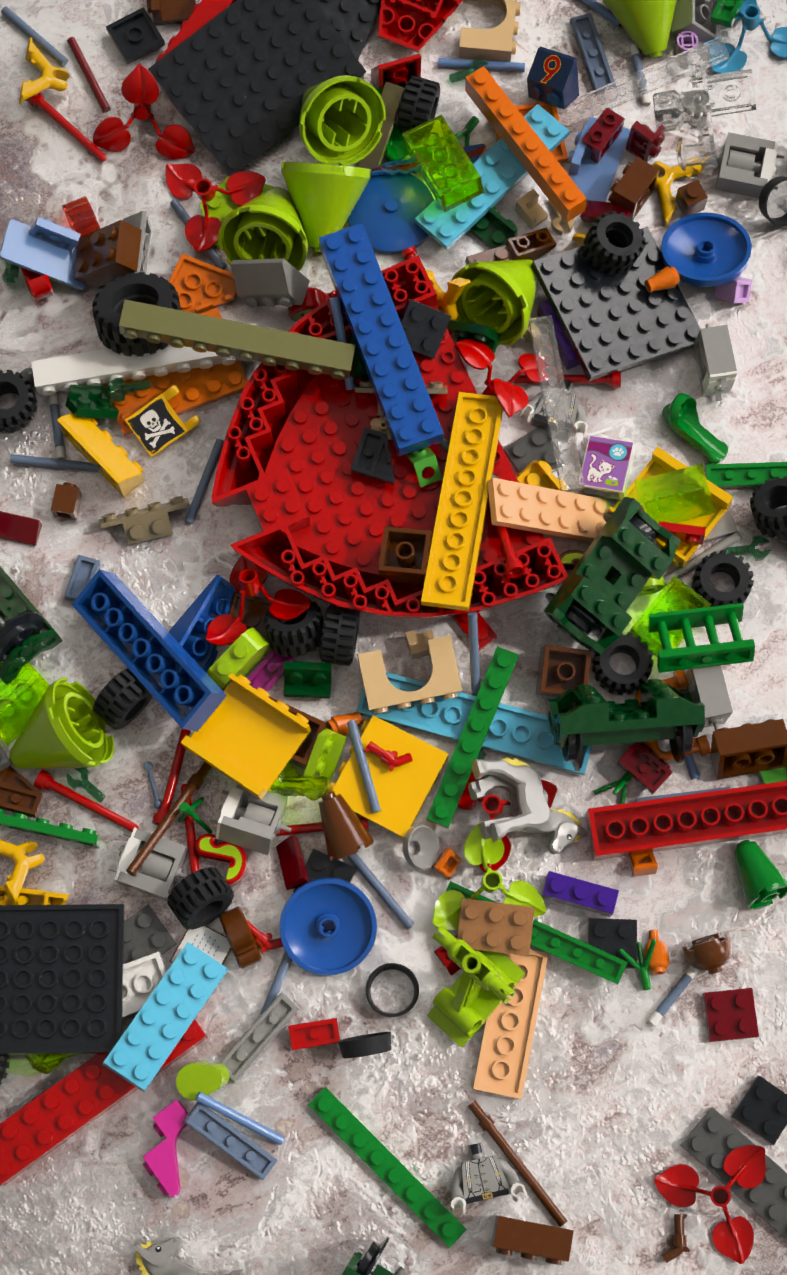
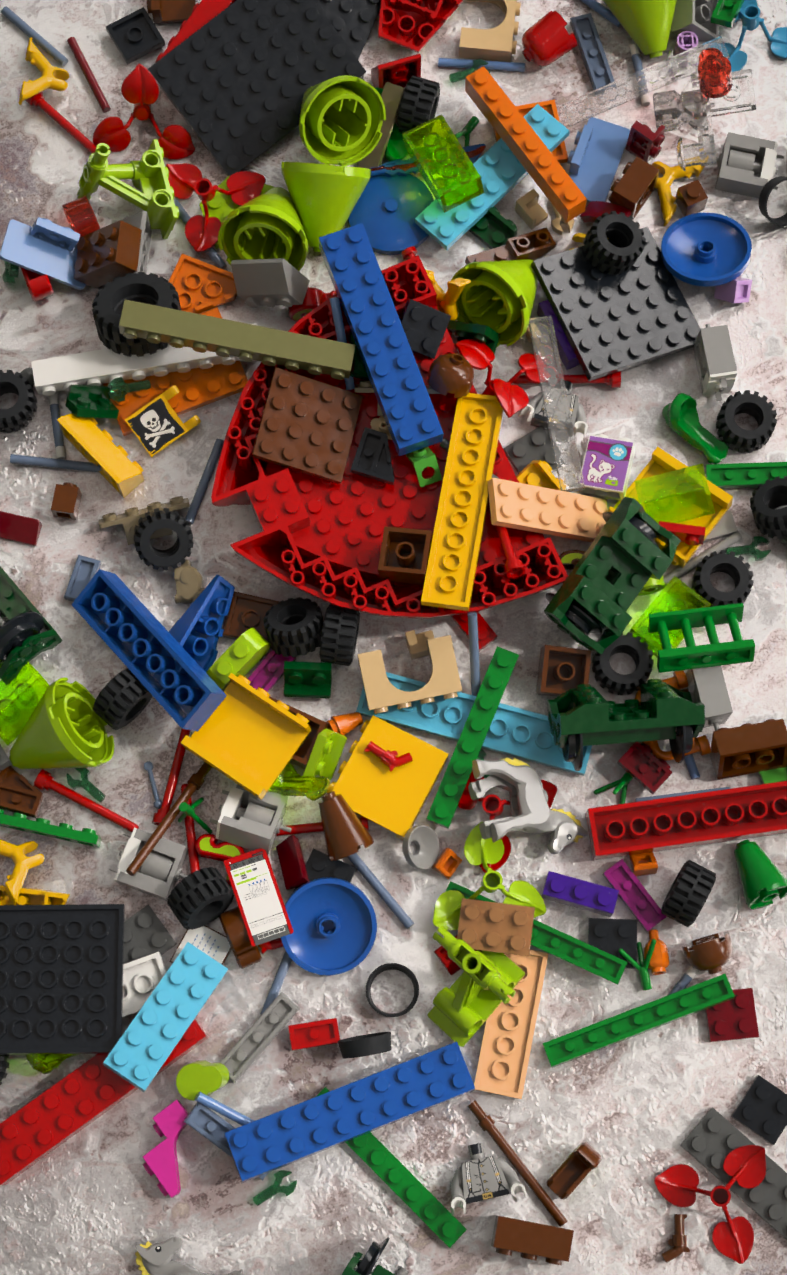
red plant [206,556,311,646] -> none
sand blue bar [347,720,381,814] -> none
dark blue slope [527,46,579,109] -> none
dark red bracket [582,108,625,164] -> none
orange cone [644,266,680,293] -> none
none -> lime plate [77,139,179,239]
none -> black tyre [134,508,194,571]
none -> dark tan animal [174,560,205,604]
none -> sticker [224,848,293,947]
none -> blue brick [224,1042,475,1183]
none -> reddish brown plate [251,367,363,484]
none -> clear green bar [253,1170,297,1206]
none -> reddish brown cylinder [427,353,474,398]
none -> red cylinder [522,11,577,67]
none -> green plate [543,974,735,1068]
none -> reddish brown animal [546,1142,602,1199]
none -> magenta plate [602,859,667,932]
none -> black tyre [661,860,716,927]
none -> clear red piece [698,48,733,99]
none -> black tyre [716,390,777,453]

